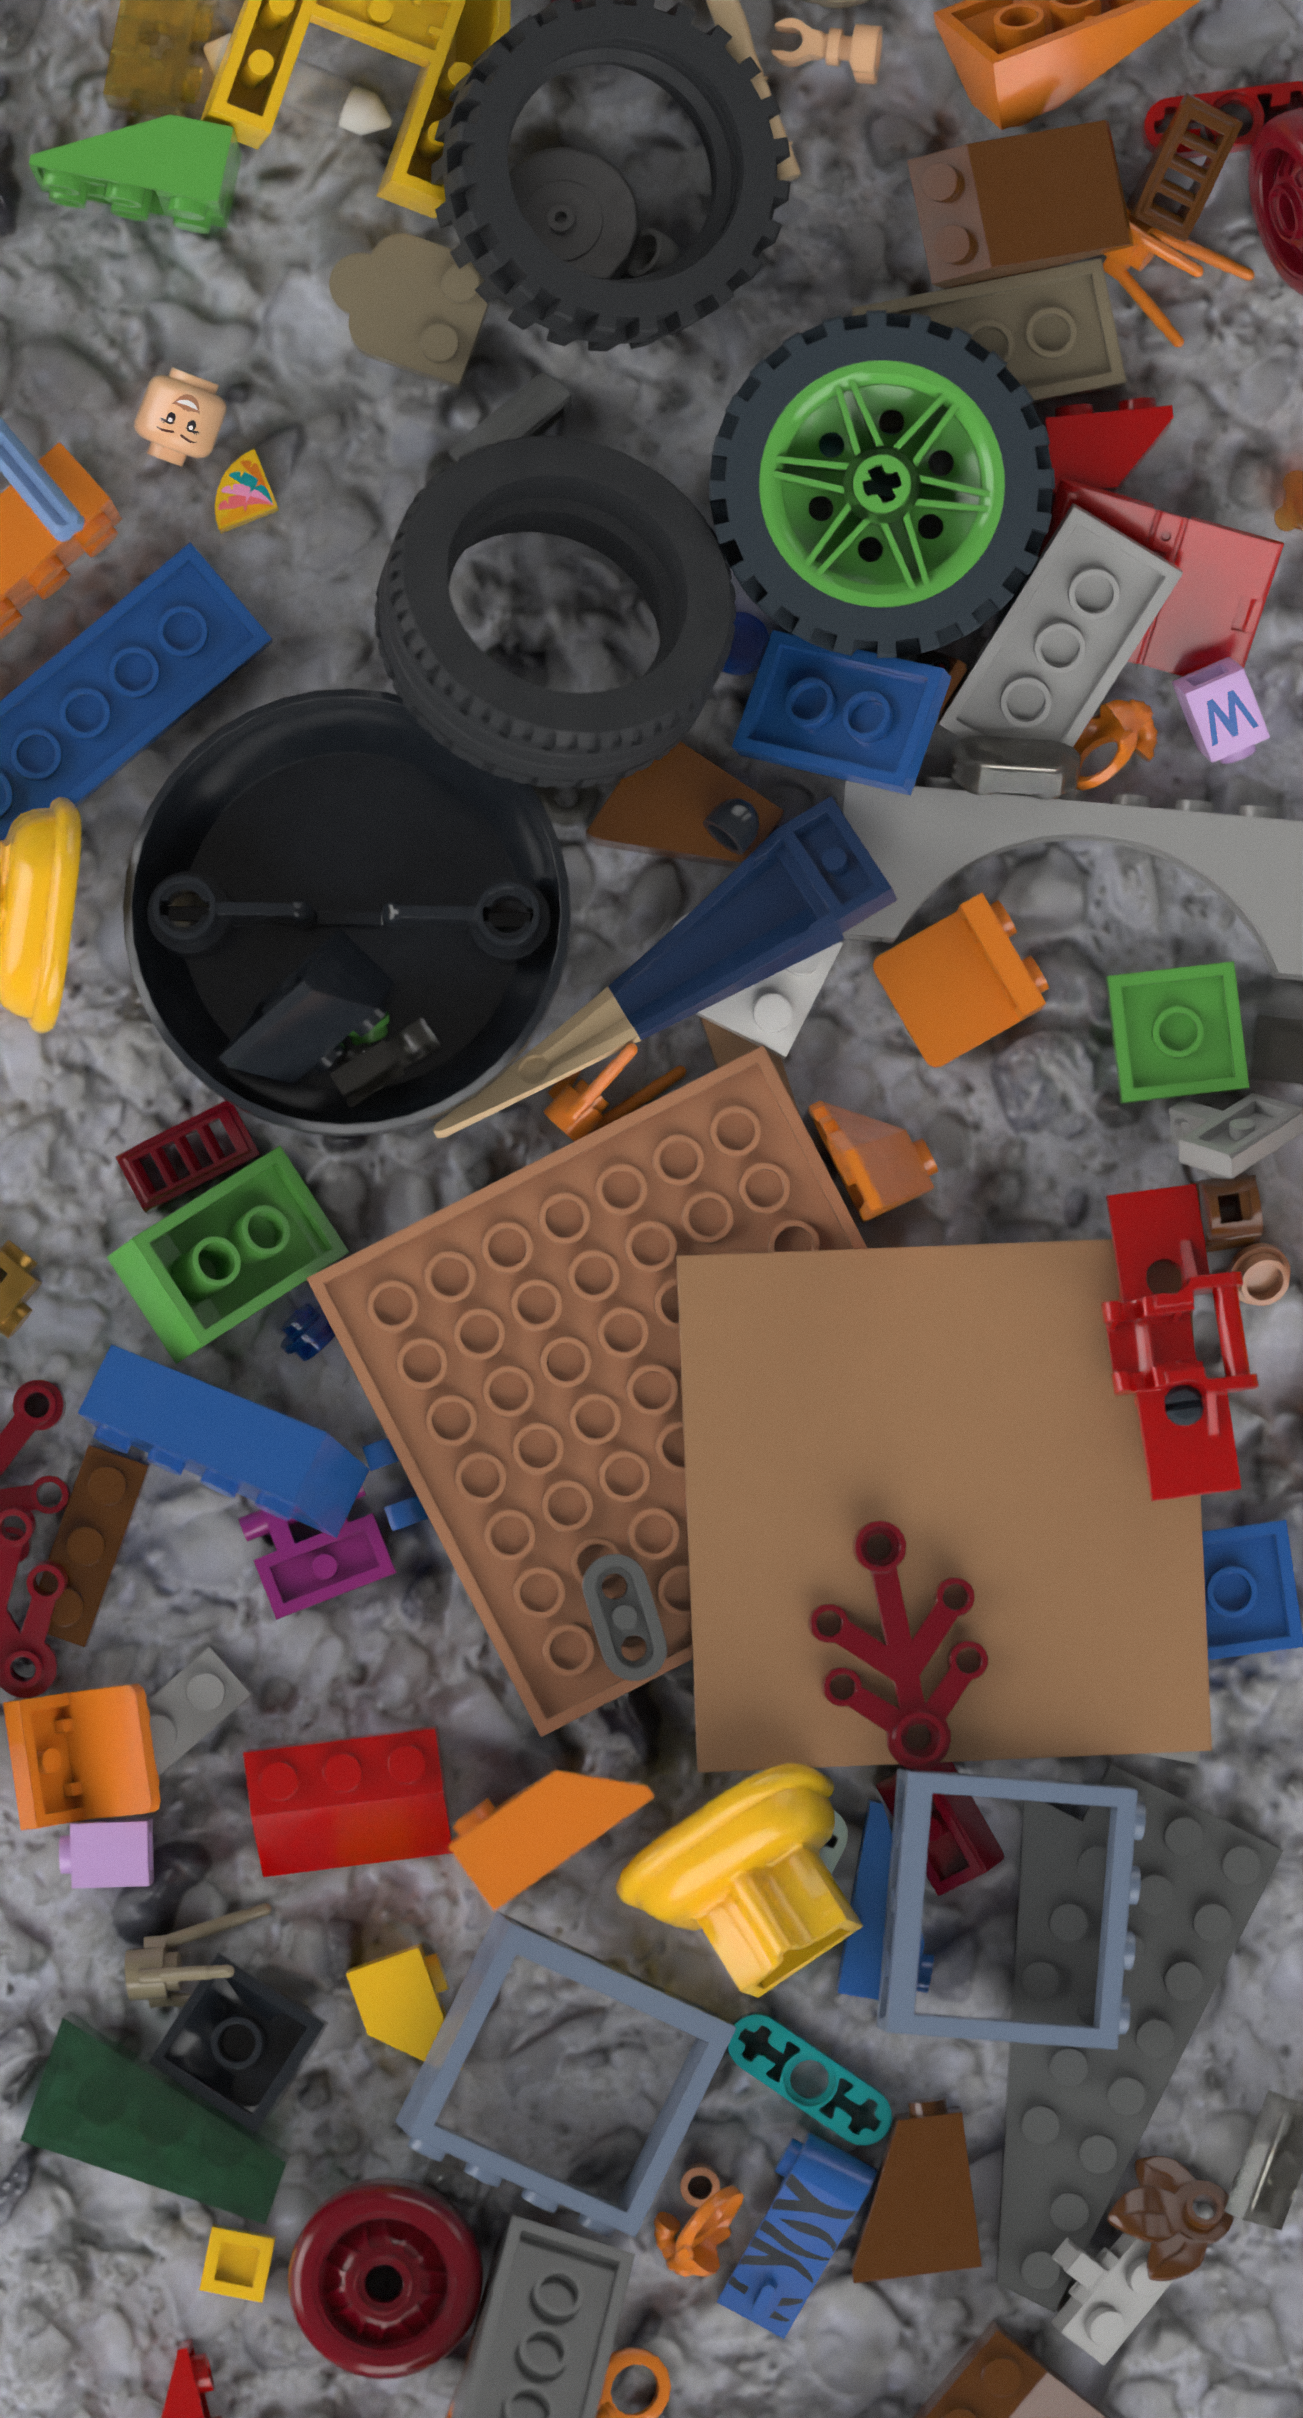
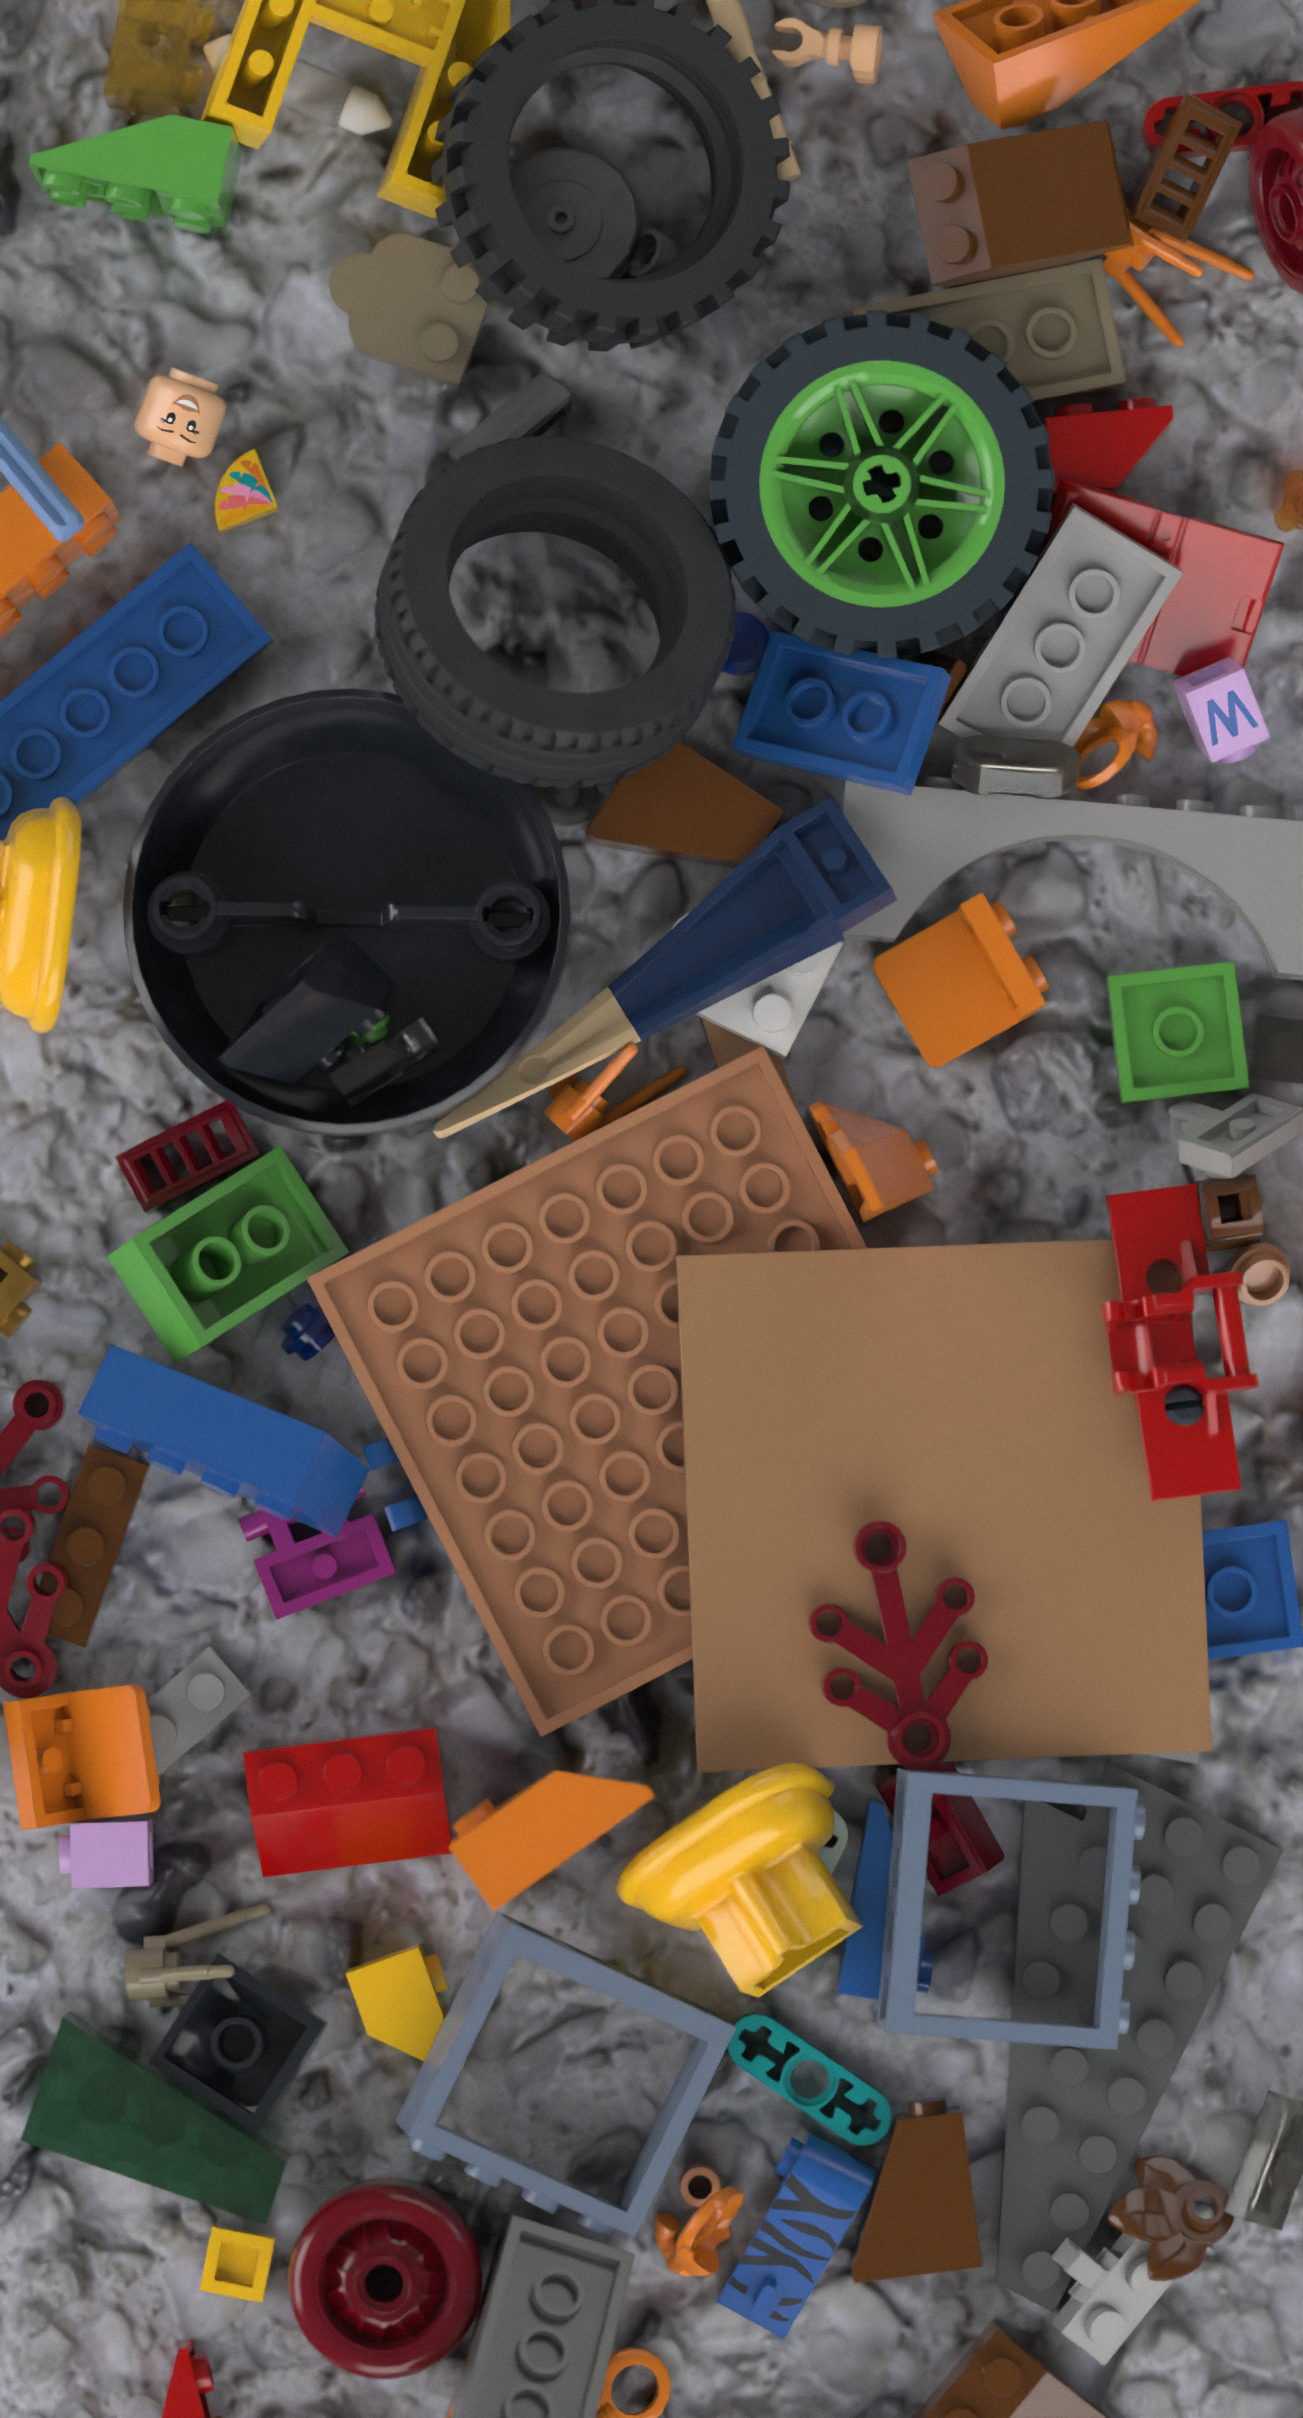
dark grey plate [582,1554,667,1681] -> none
black hinge [703,798,760,855] -> none

